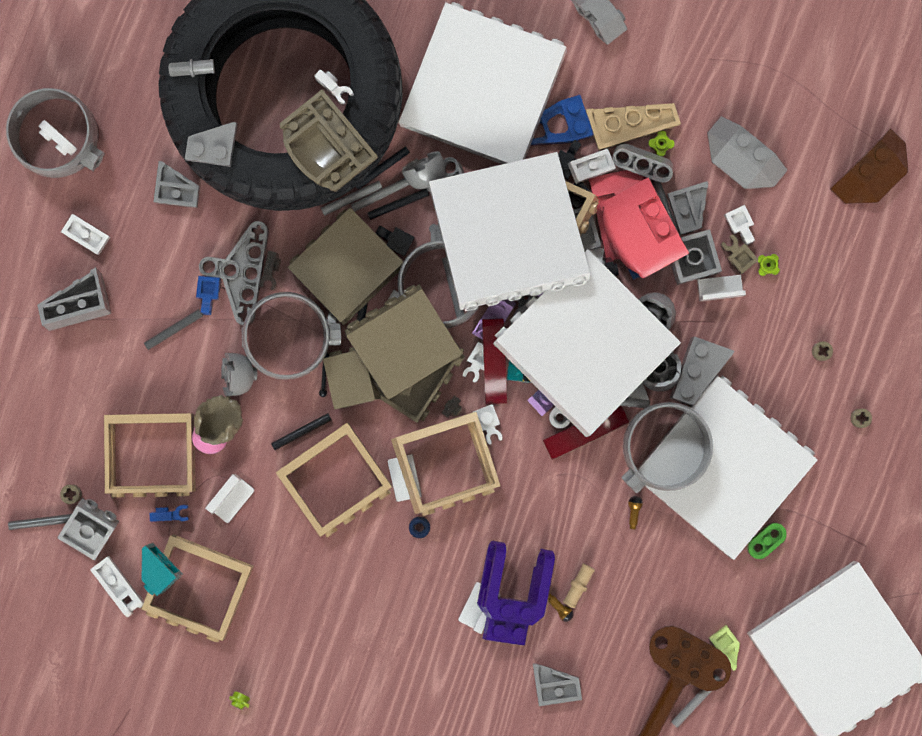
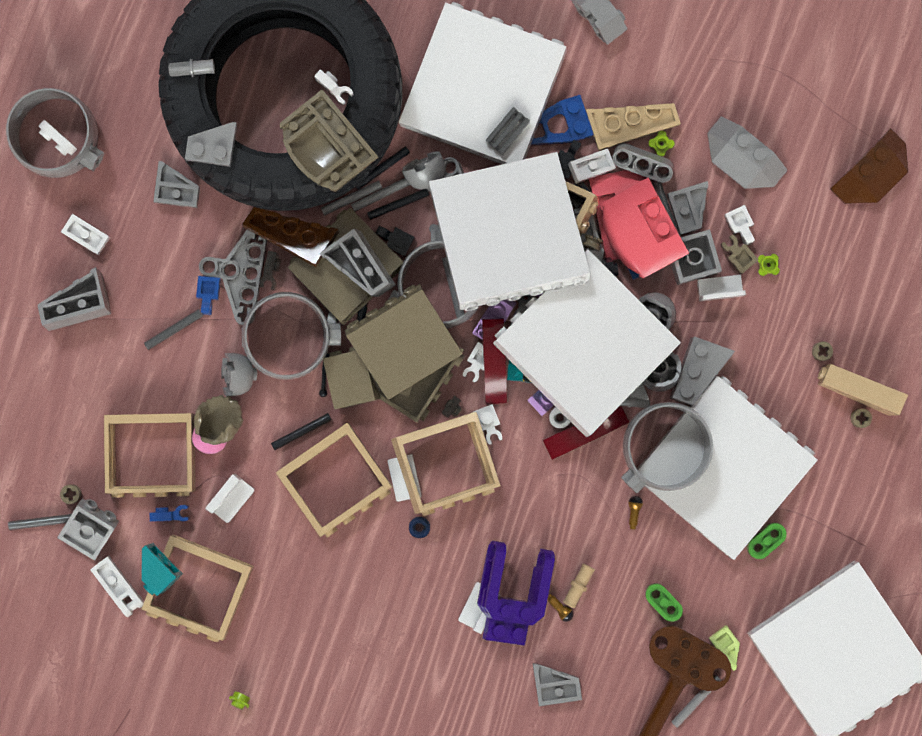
none -> reddish brown wing [242,207,339,267]
none -> light grey wedge [318,229,395,297]
none -> dark grey tile [485,107,530,155]
none -> dark tan bush [582,234,604,252]
none -> bright green plate [645,583,683,622]
none -> tan slope [817,364,908,416]

